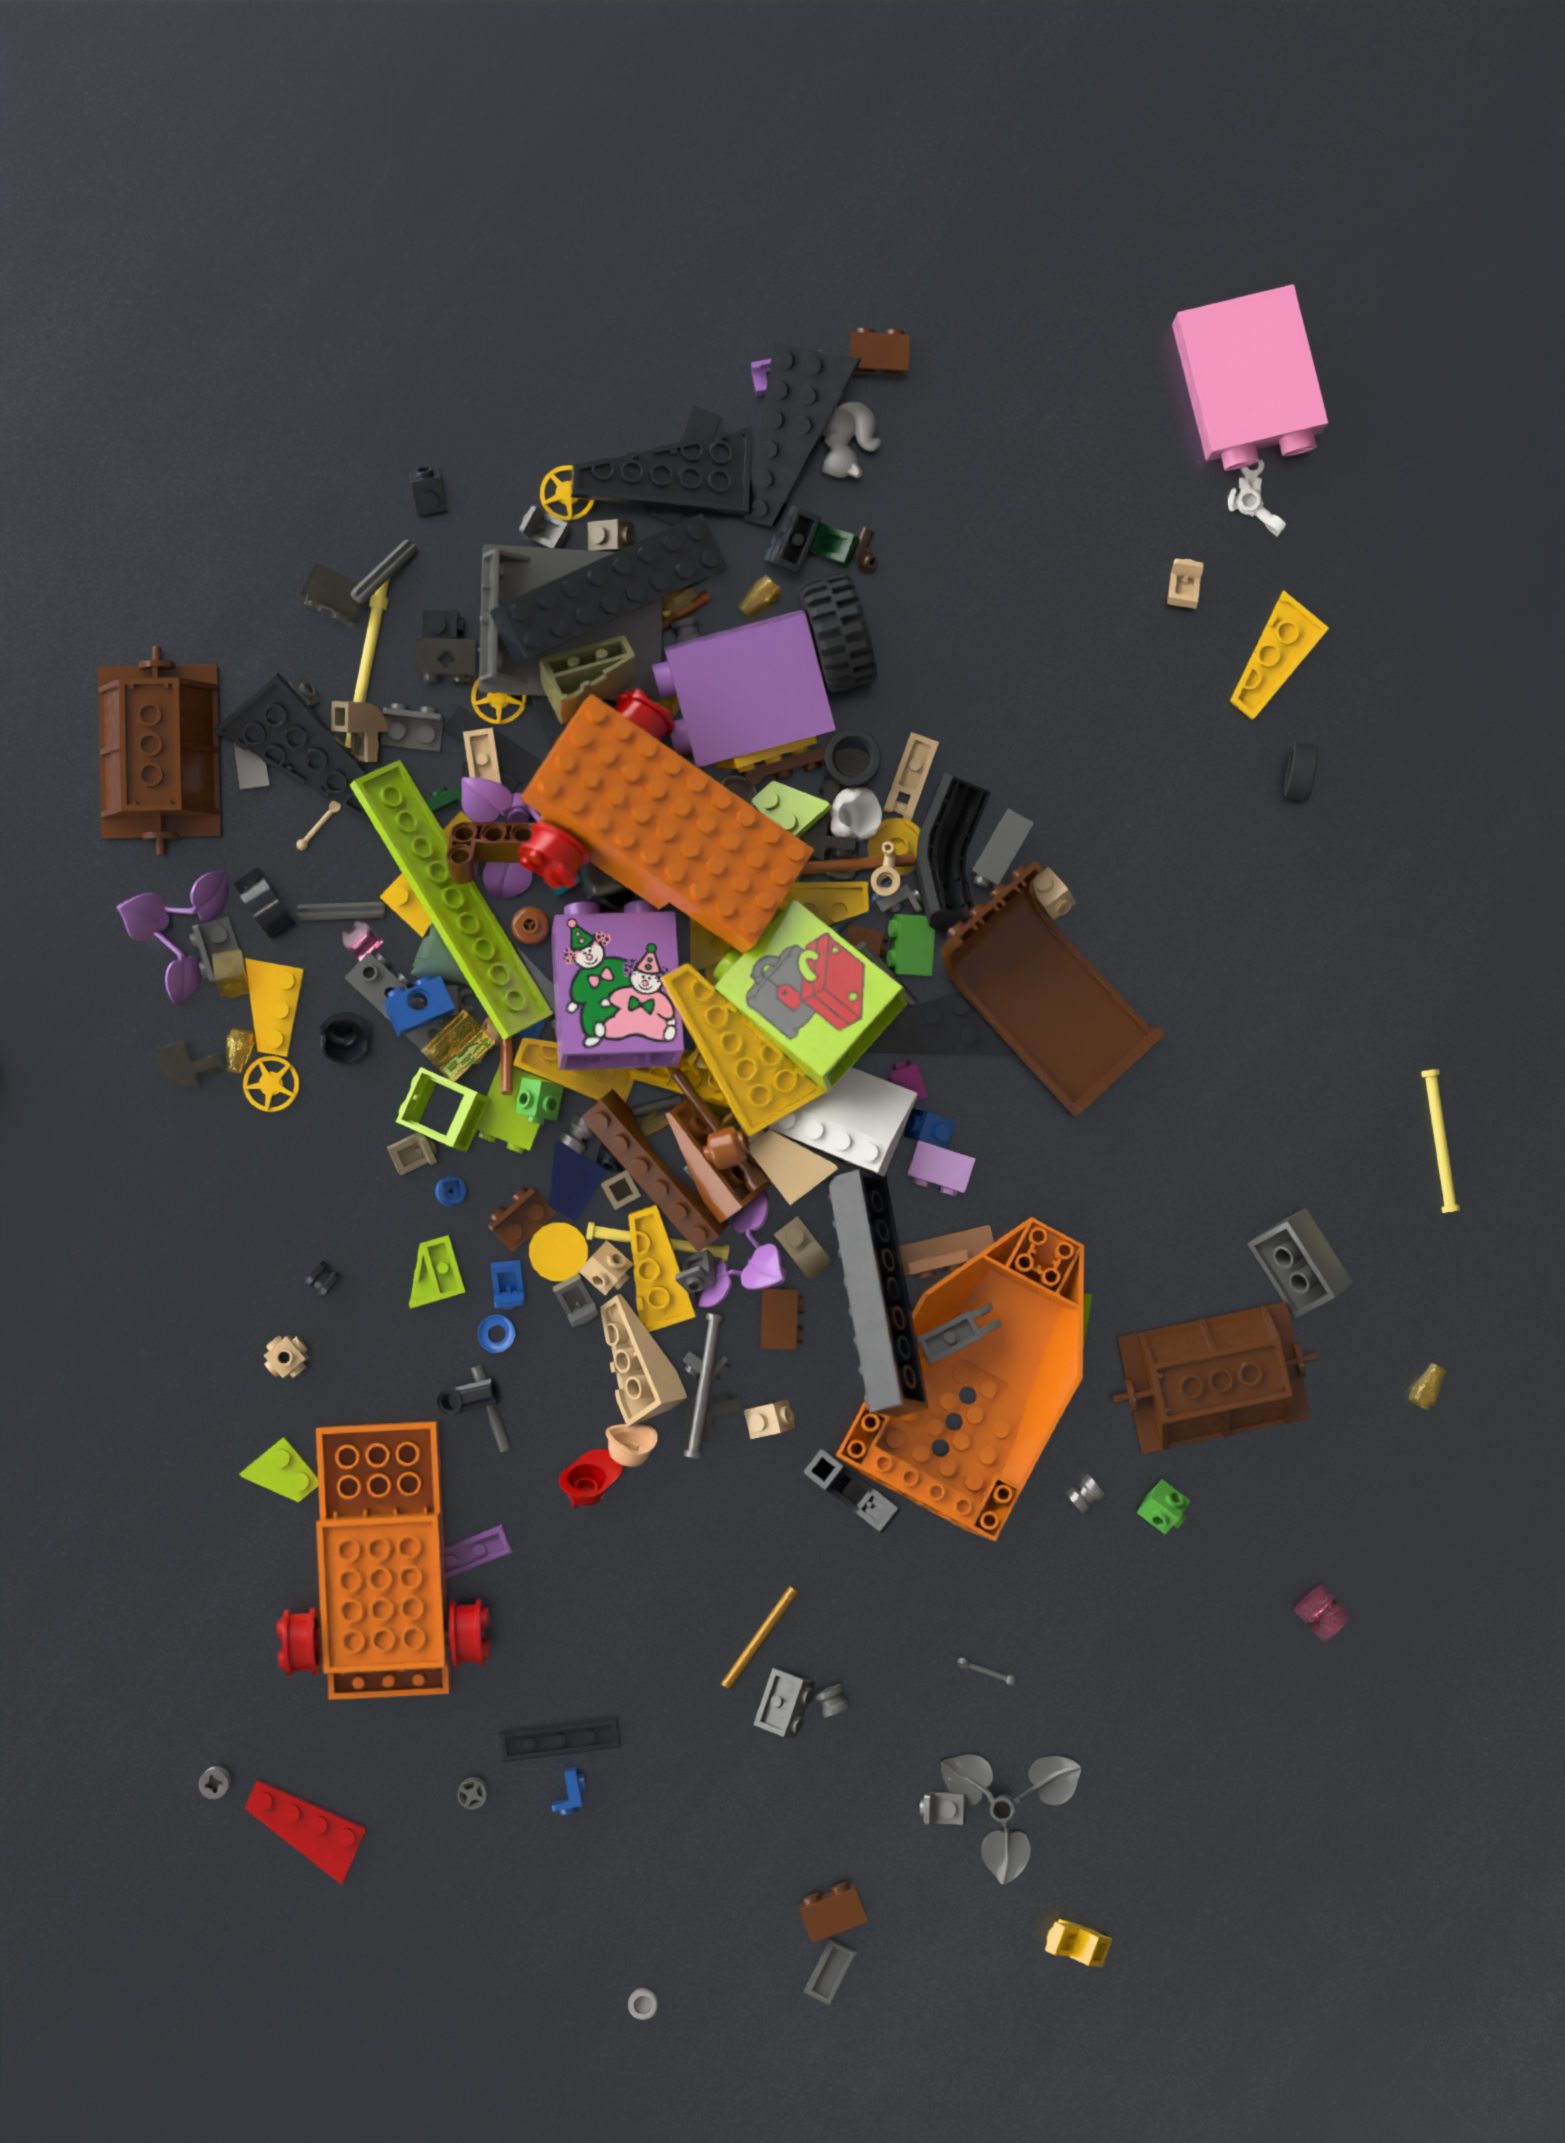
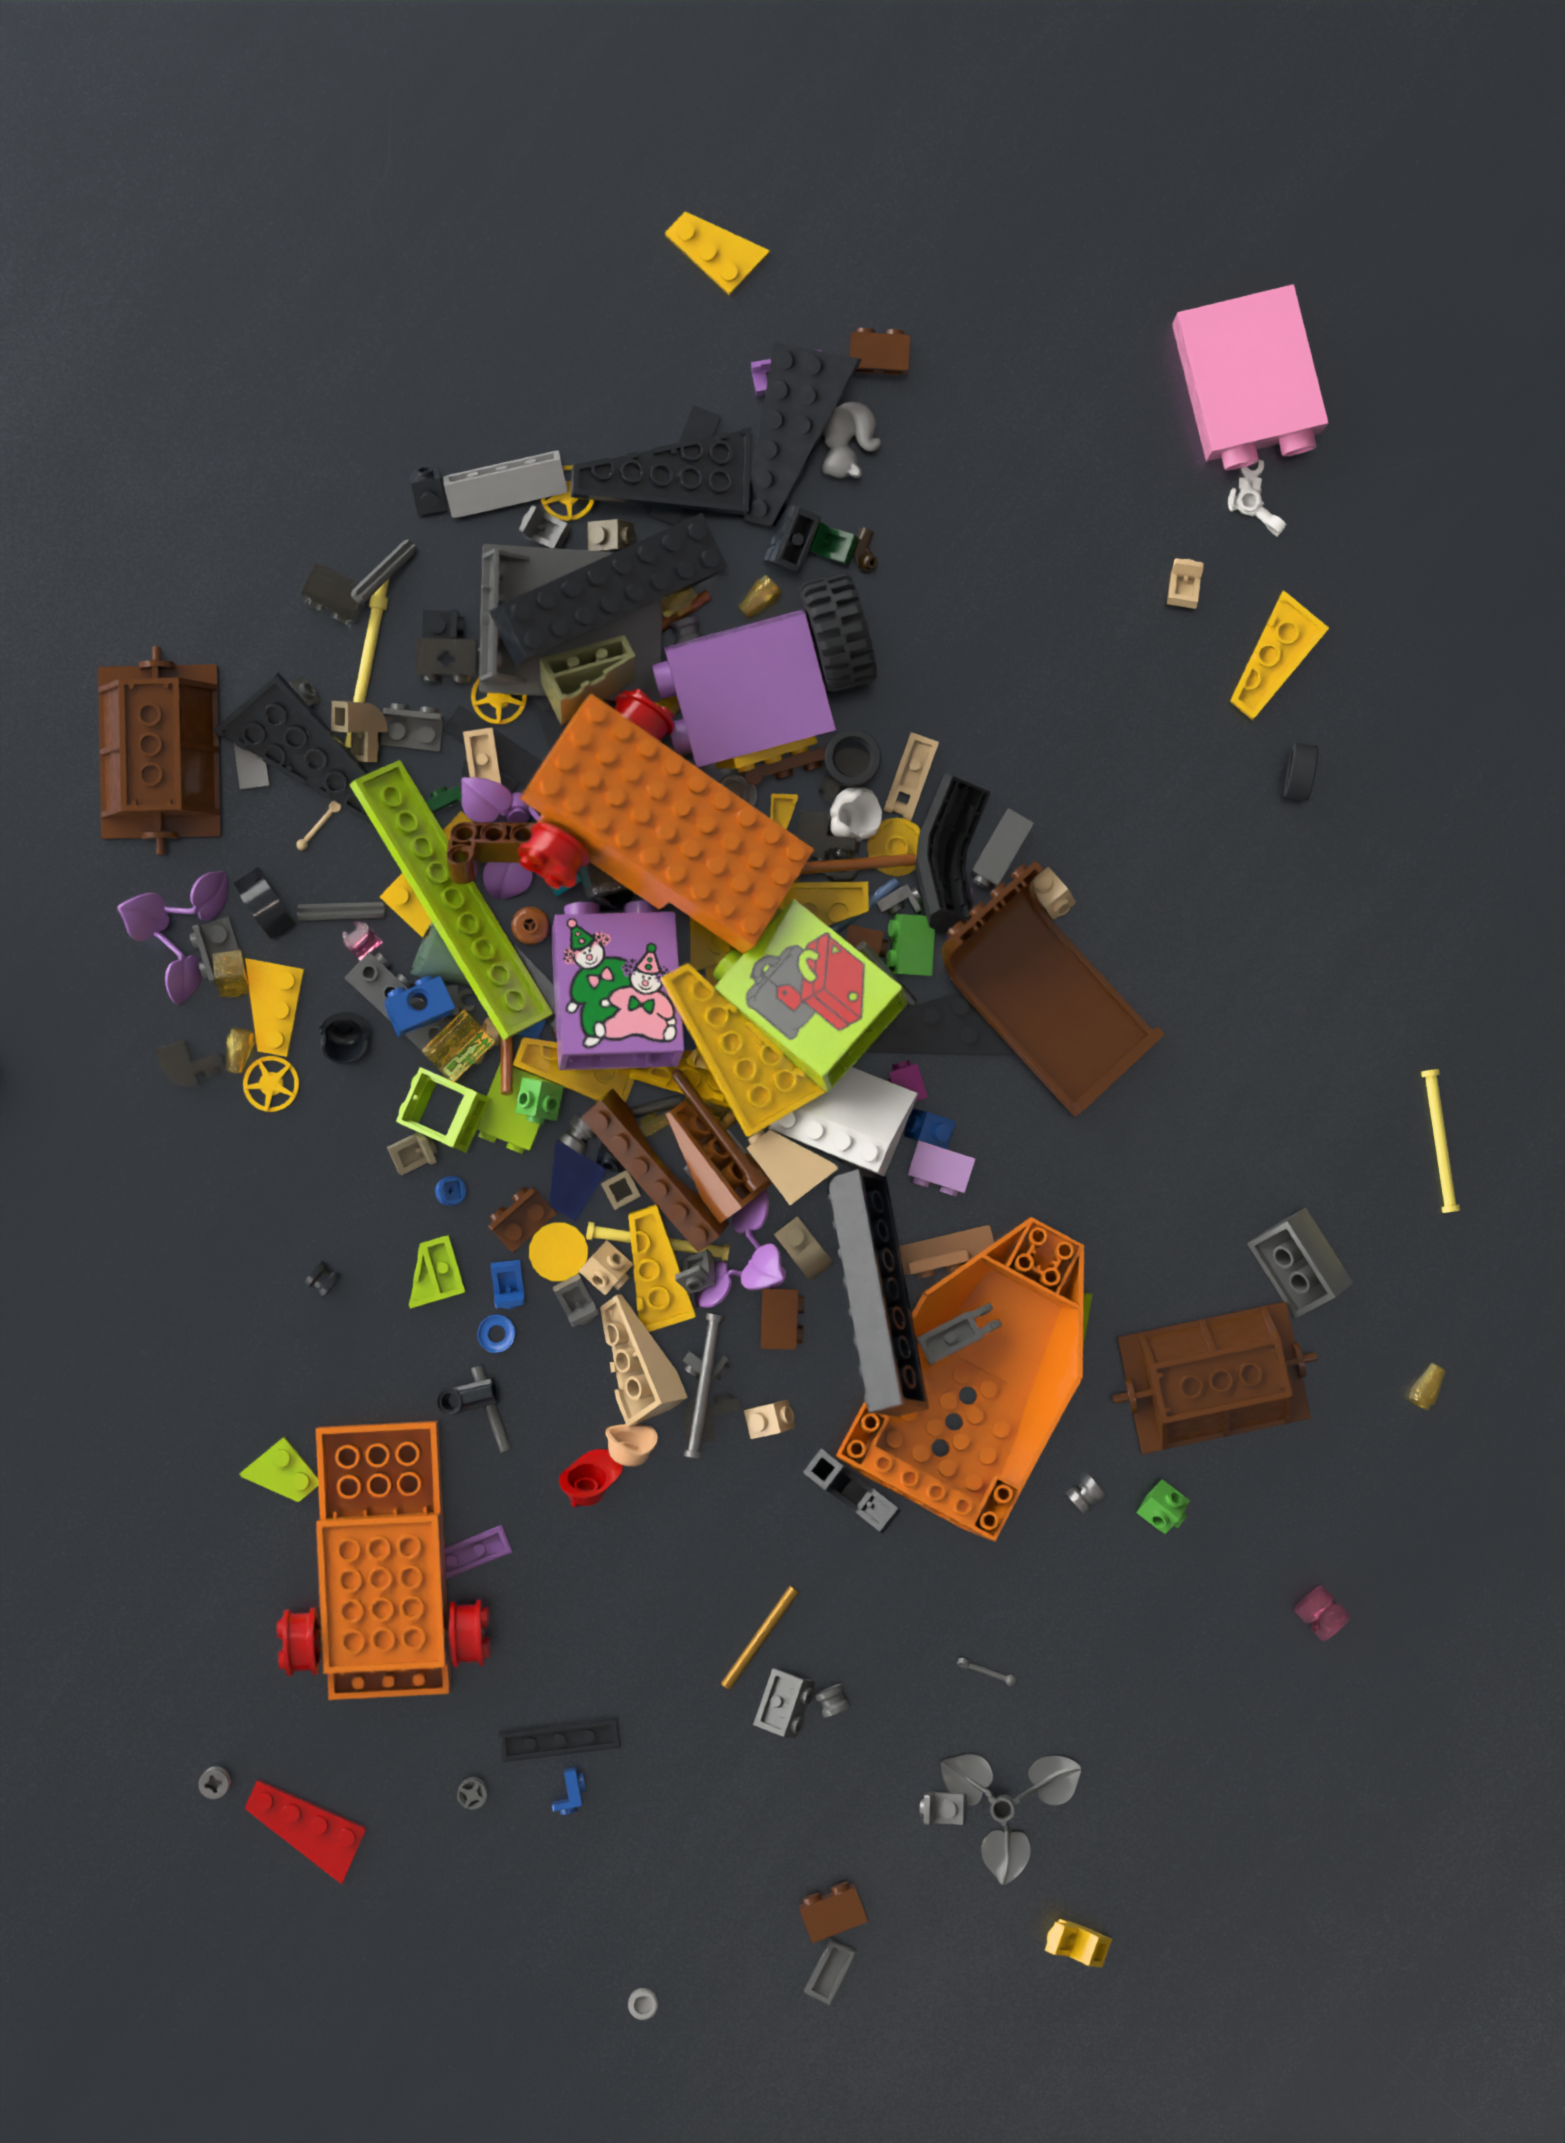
tan brick [264,1335,309,1378] -> none
dark orange head [703,1126,750,1170] -> none
lime wing [751,780,833,838] -> none
tan plate [871,842,902,897] -> none
none -> light grey panel [443,450,568,518]
none -> yellow wing [665,212,770,296]

